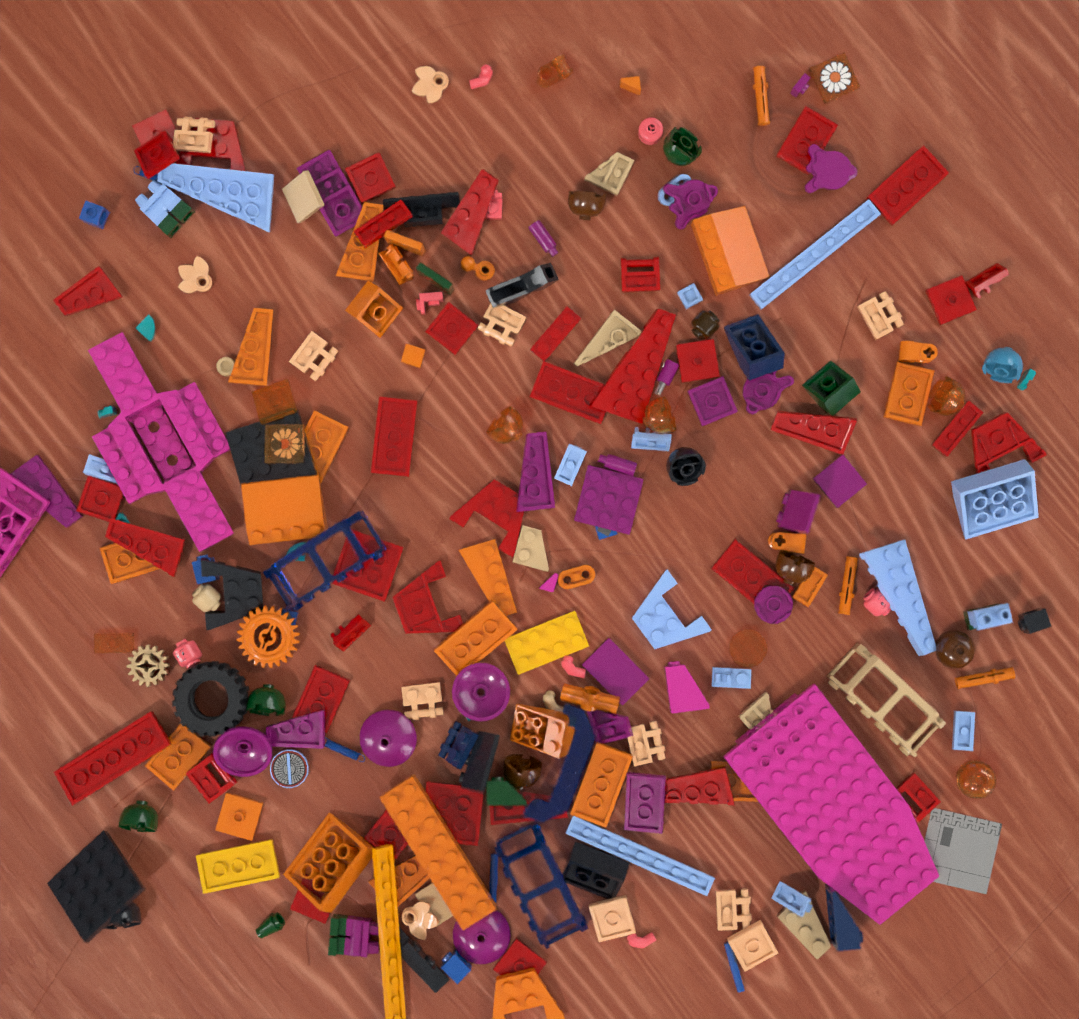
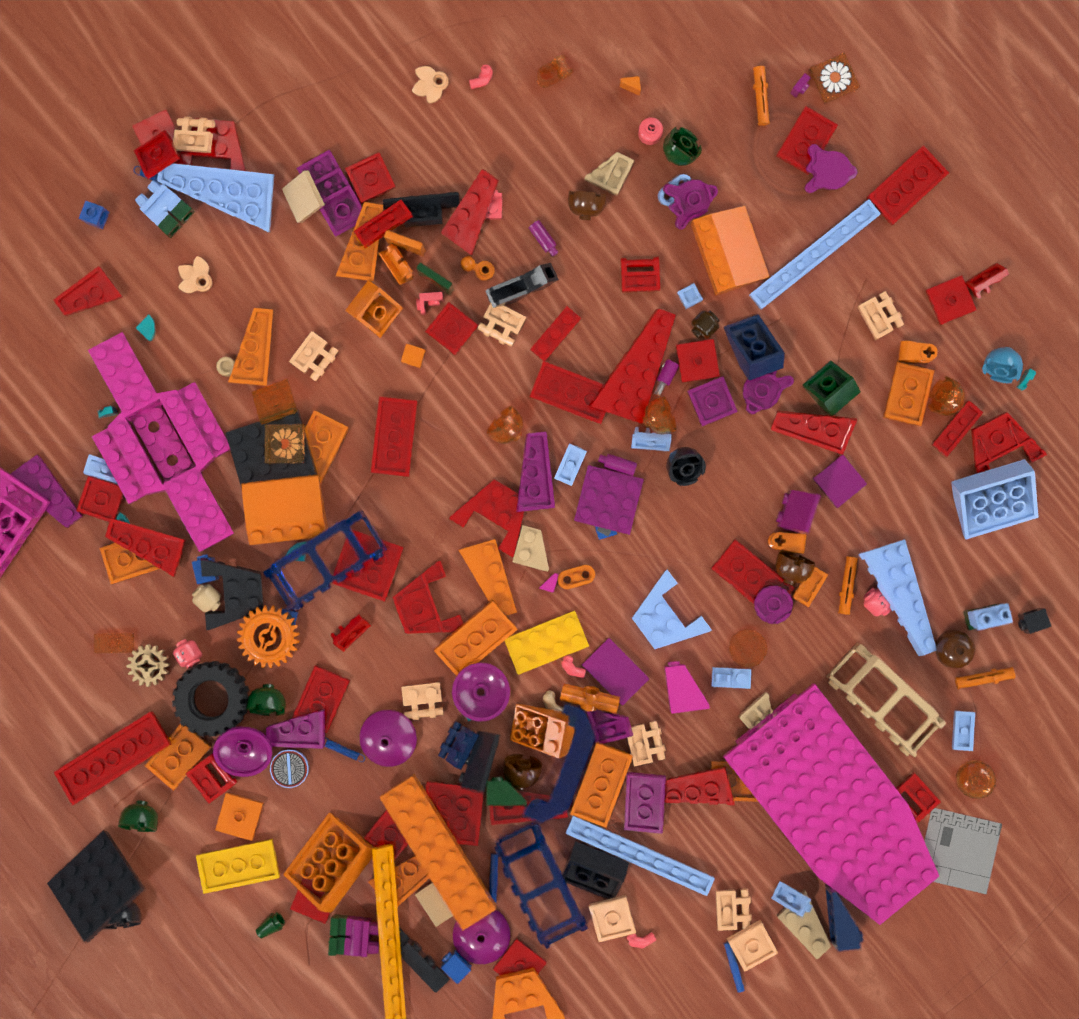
light nougat plate [402,902,439,940] -> none
tan wing [573,310,642,366] -> none

